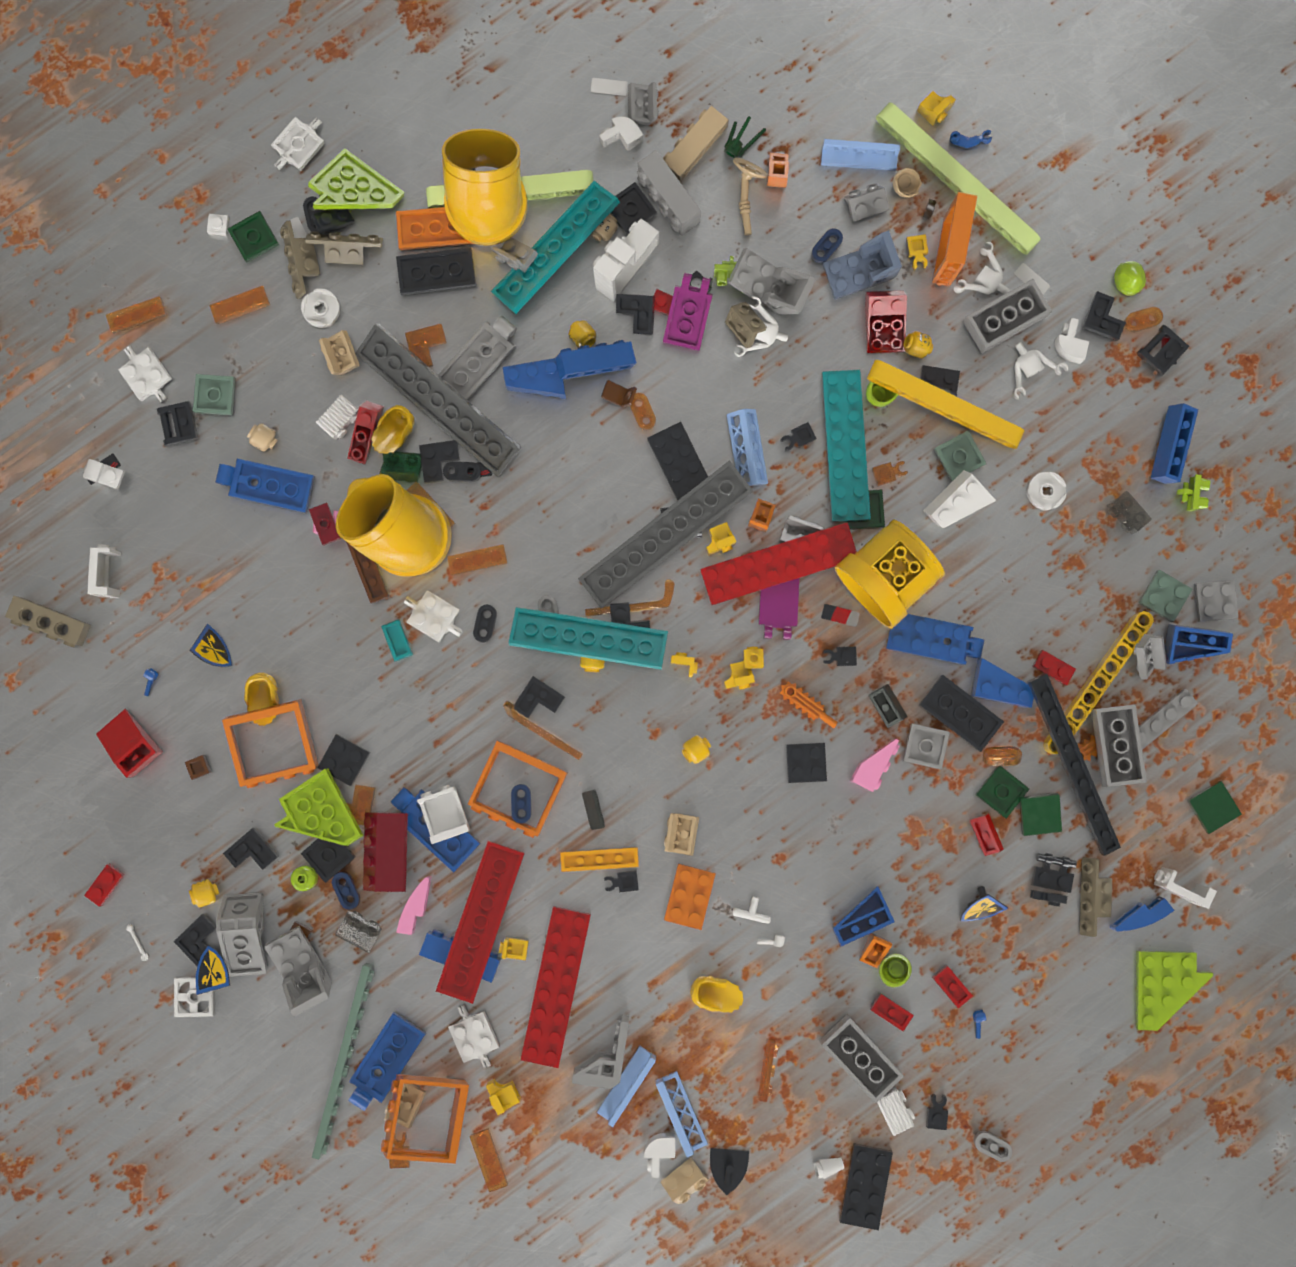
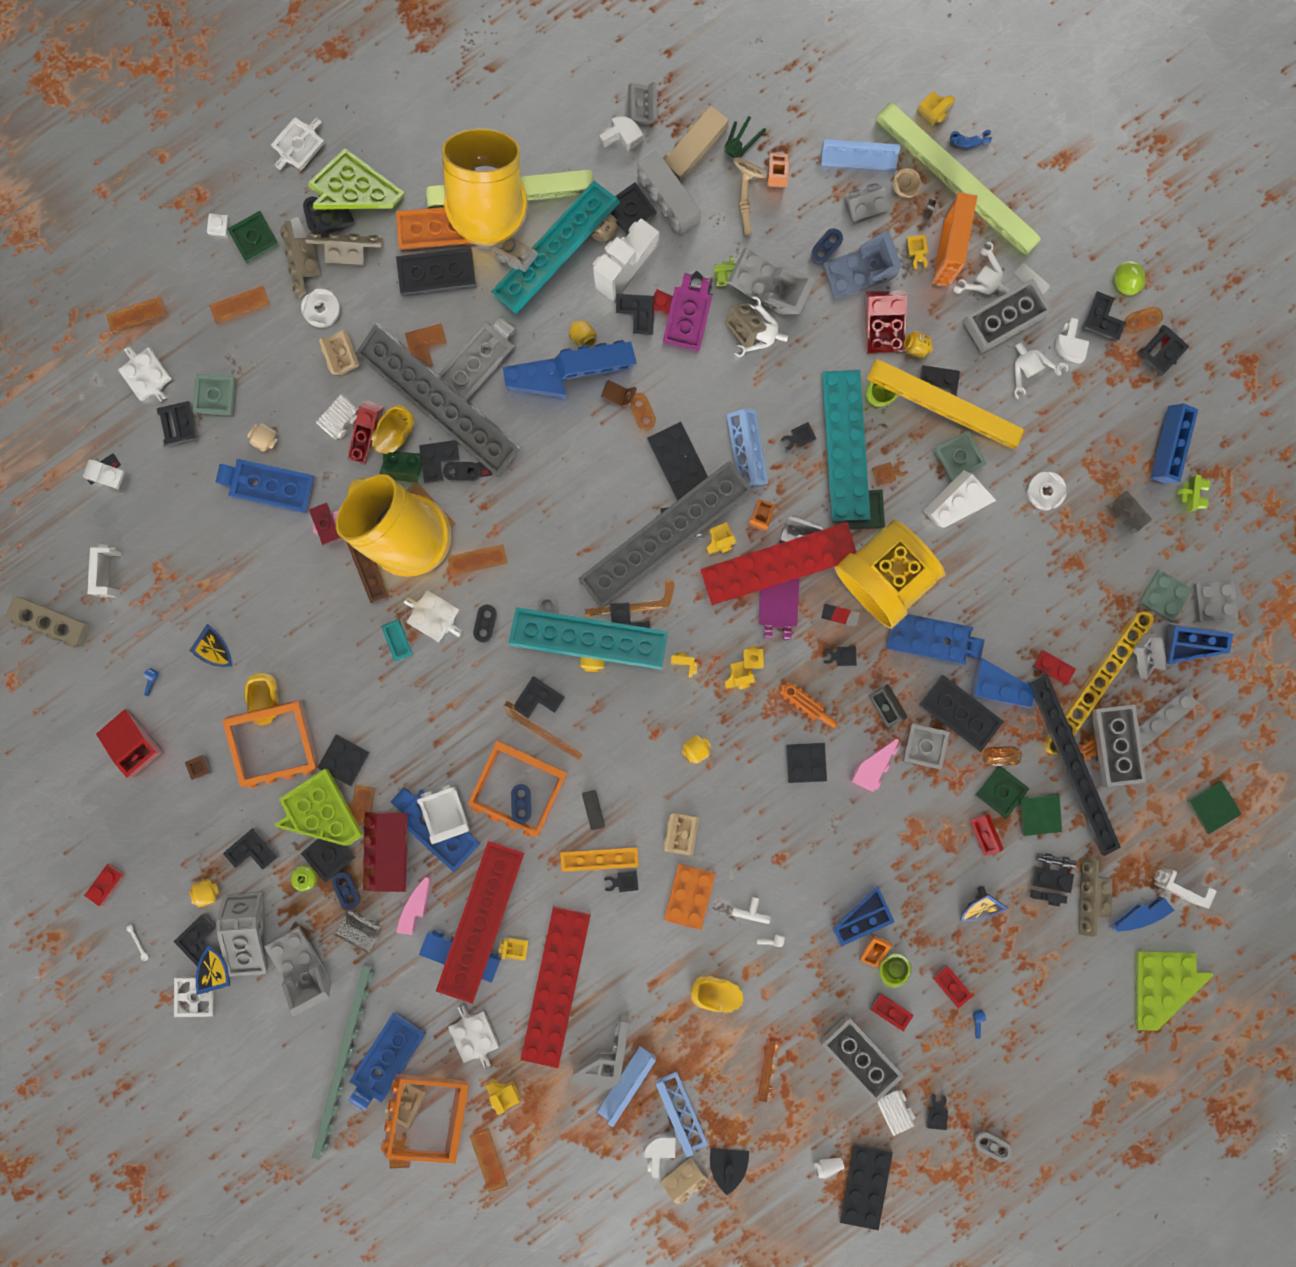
white sticker [591,78,628,96] -> none

